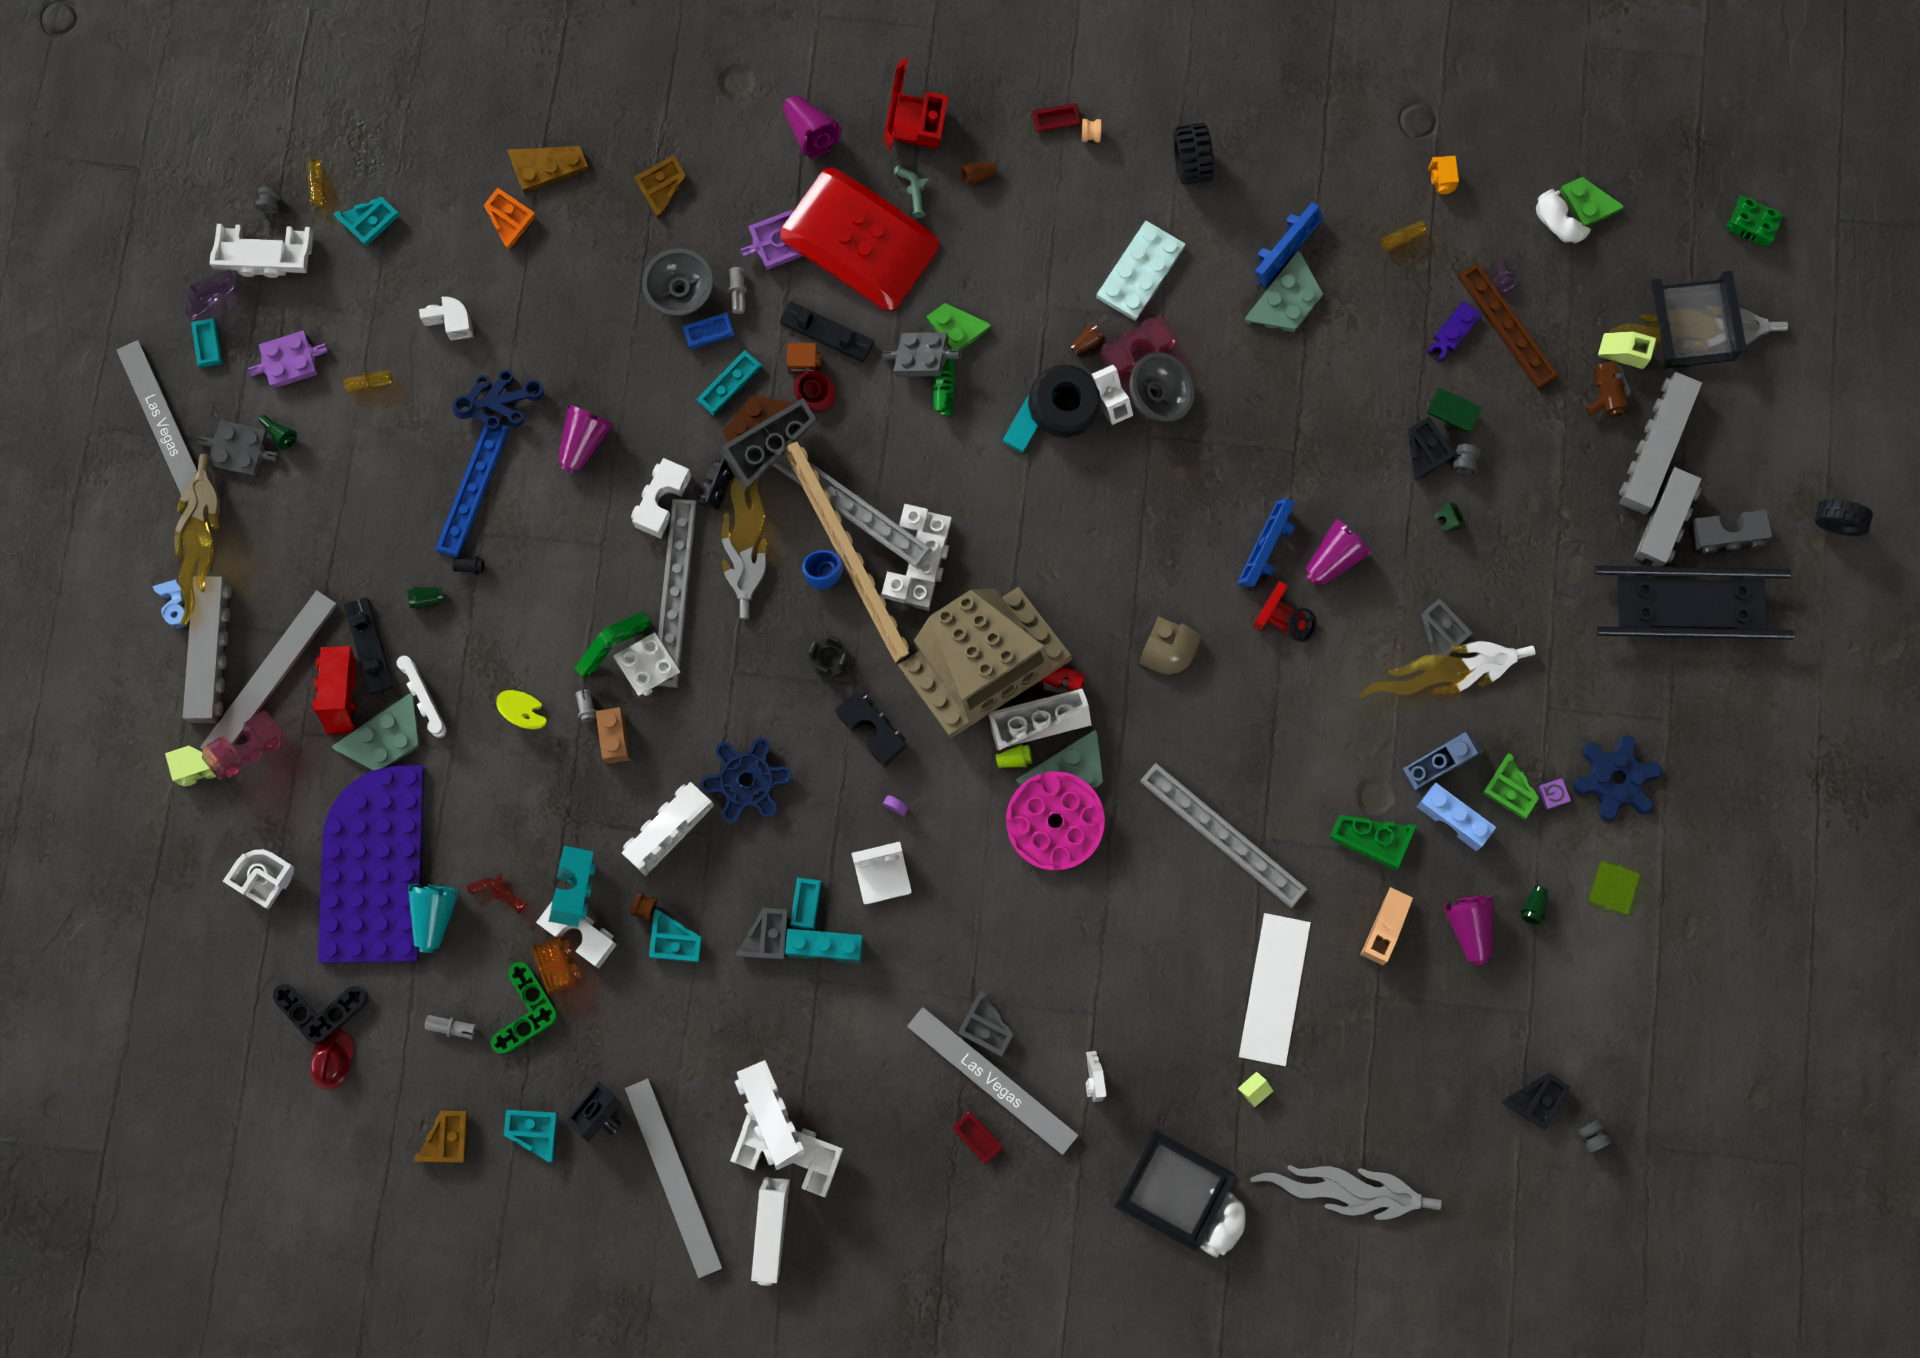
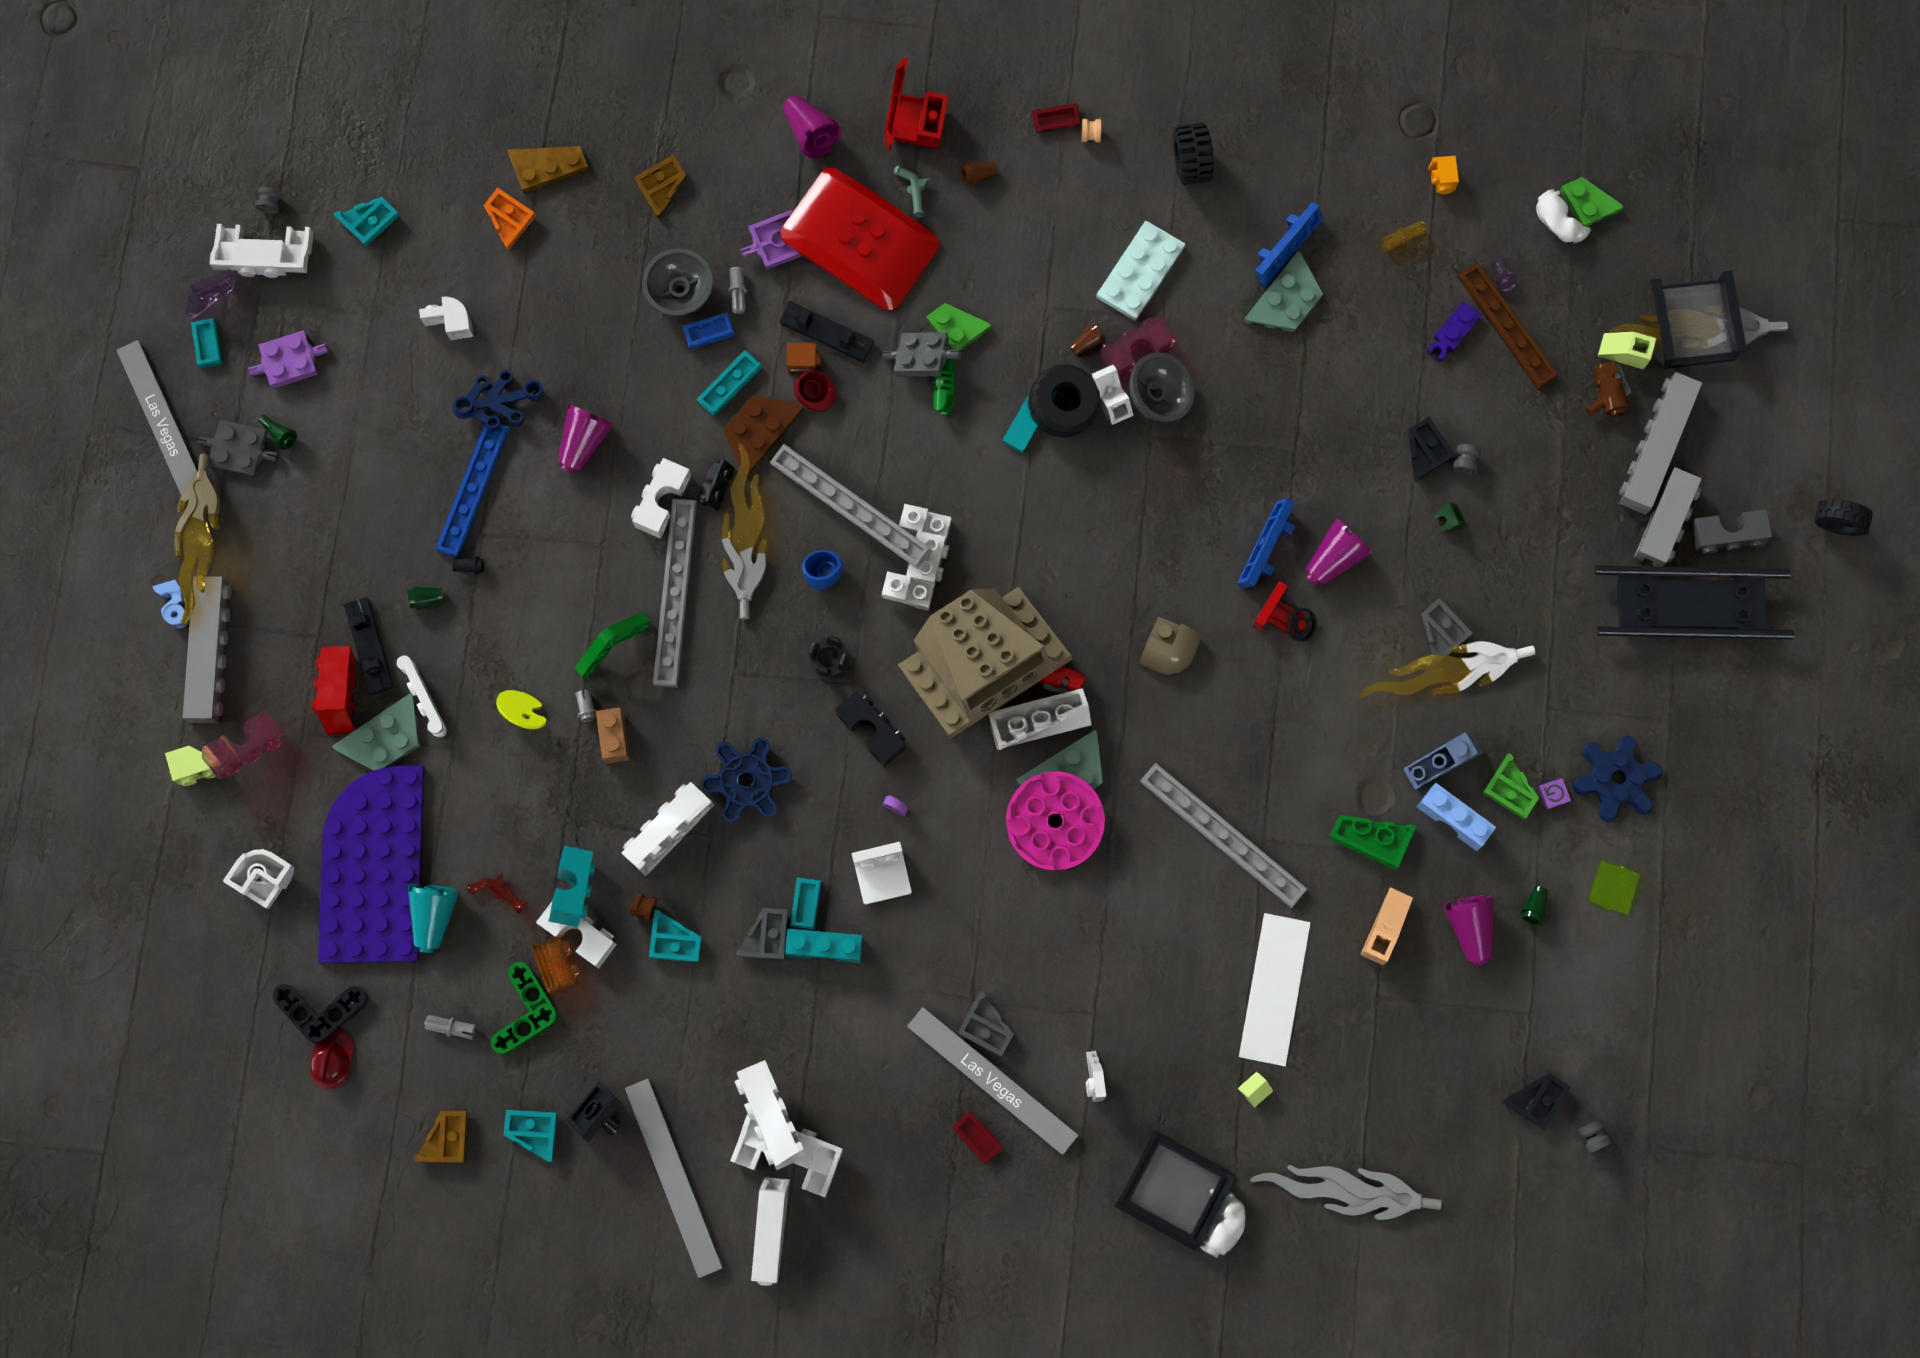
light grey tile [200,590,337,762] -> none
clear yellow axle [306,159,325,206] -> none
clear yellow axle [343,370,392,393] -> none
white hinge [613,633,680,696] -> none
dark grey wedge [720,398,816,492] -> none
tan plate [784,442,909,663] -> none
lime cone [996,744,1033,769] -> none
dark green panel [1427,388,1482,433] -> none
green hinge [1725,195,1783,247] -> none

